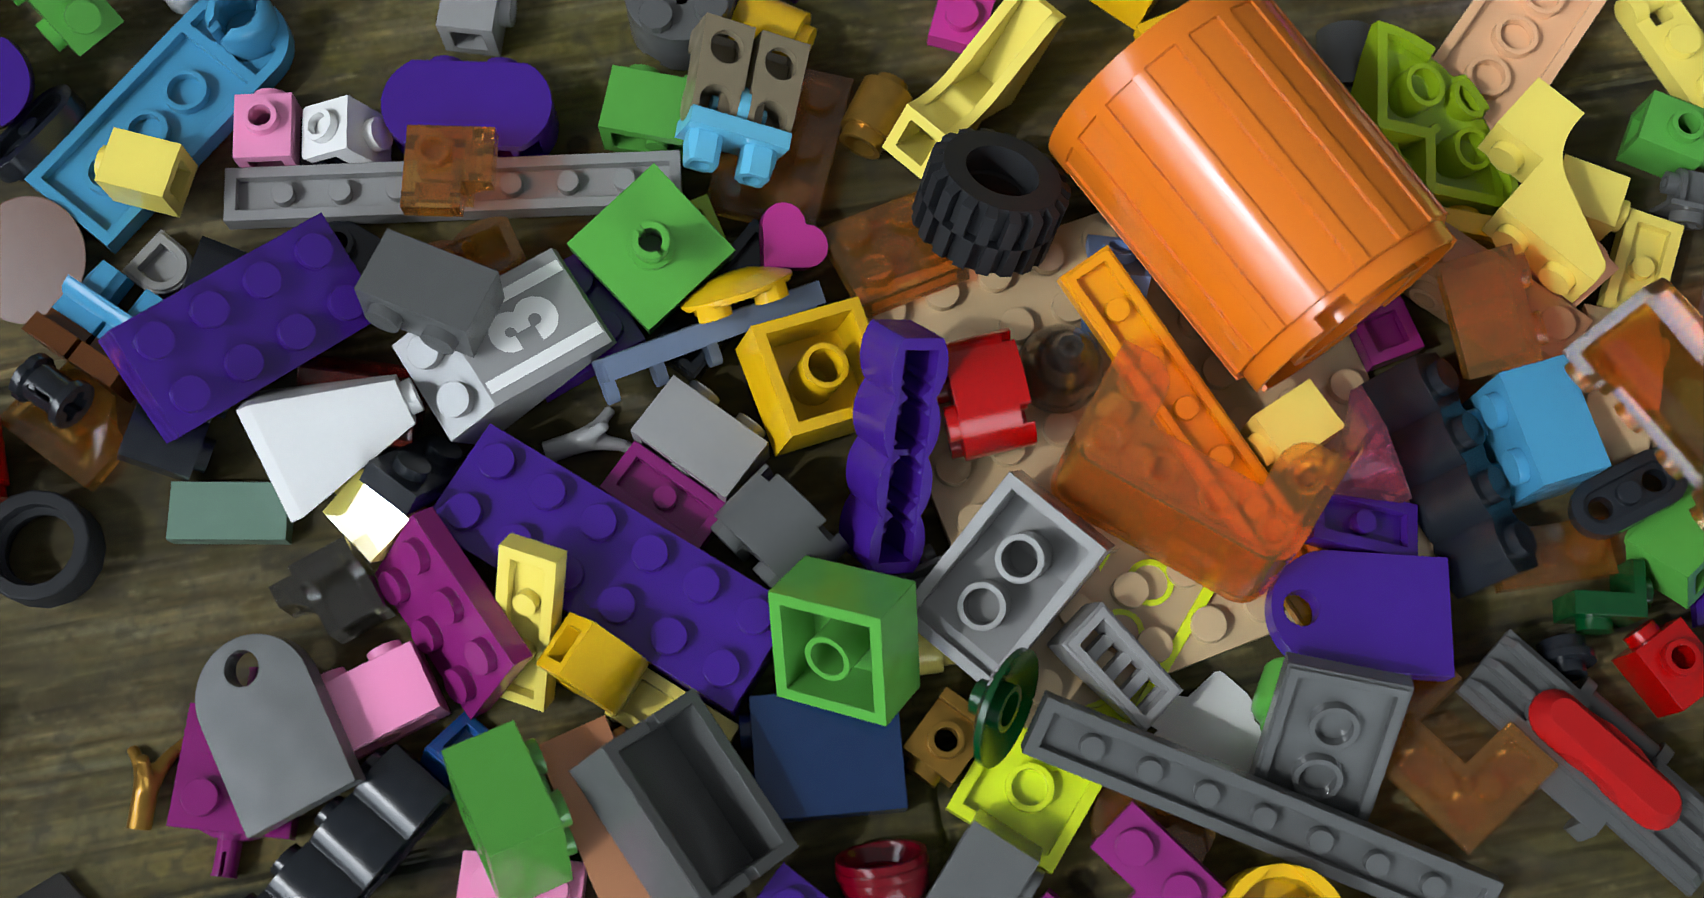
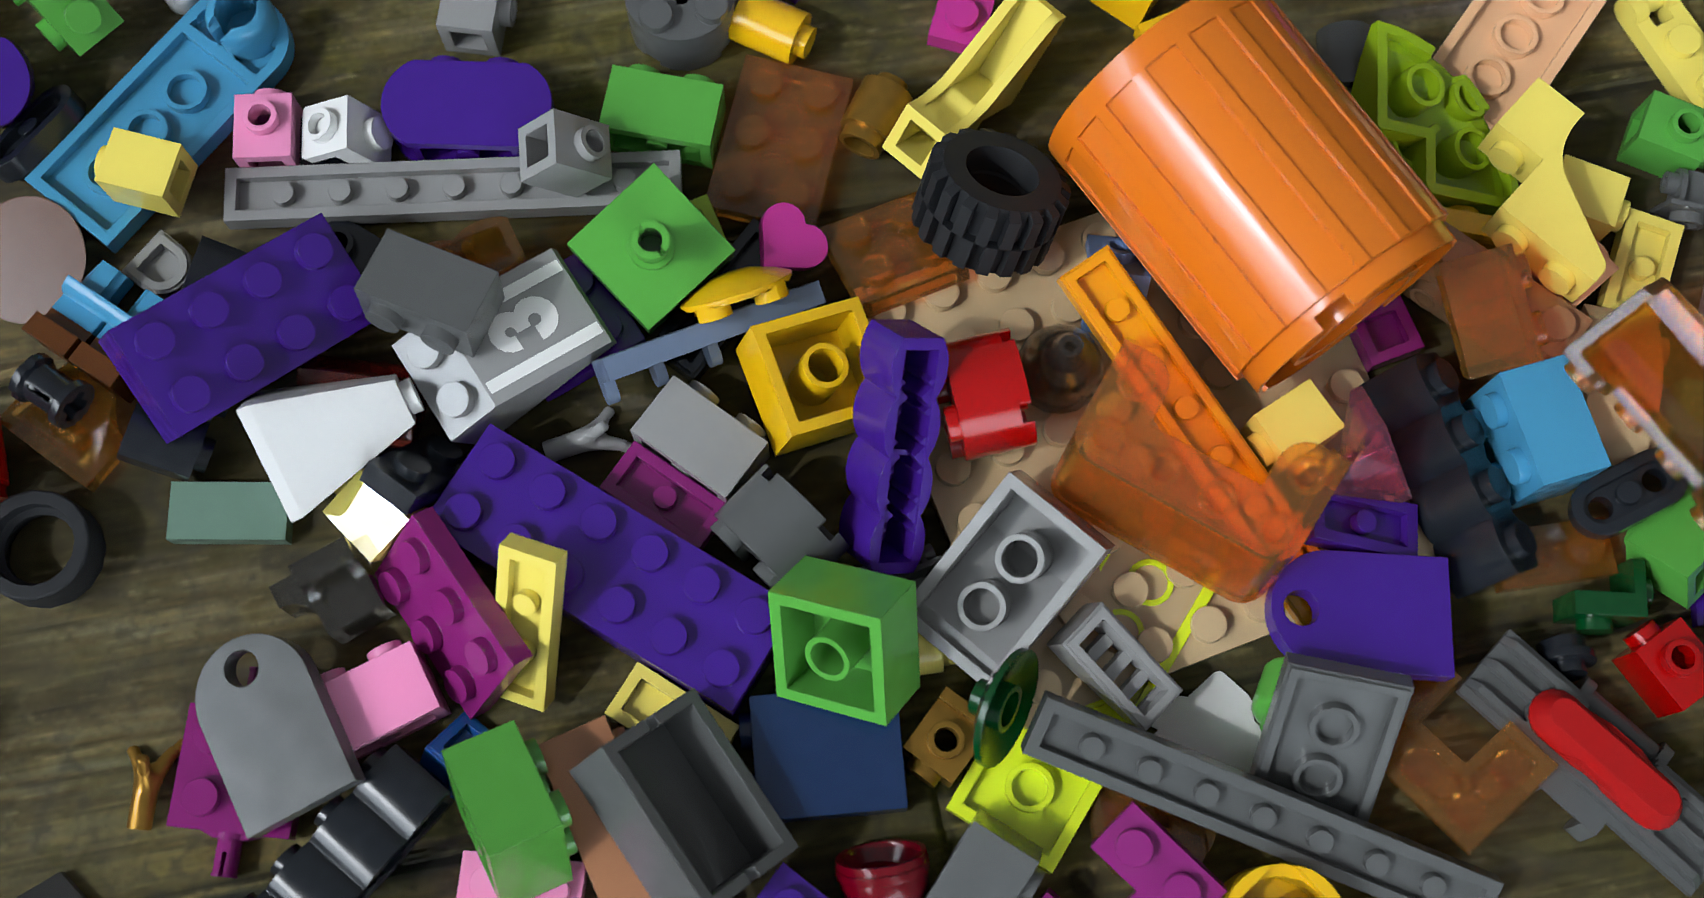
clear orange brick [400,125,499,217] -> none
yellow brick [536,612,650,716] -> none
dark tan hips [675,12,811,188] -> none
none -> light grey brick [518,108,612,198]

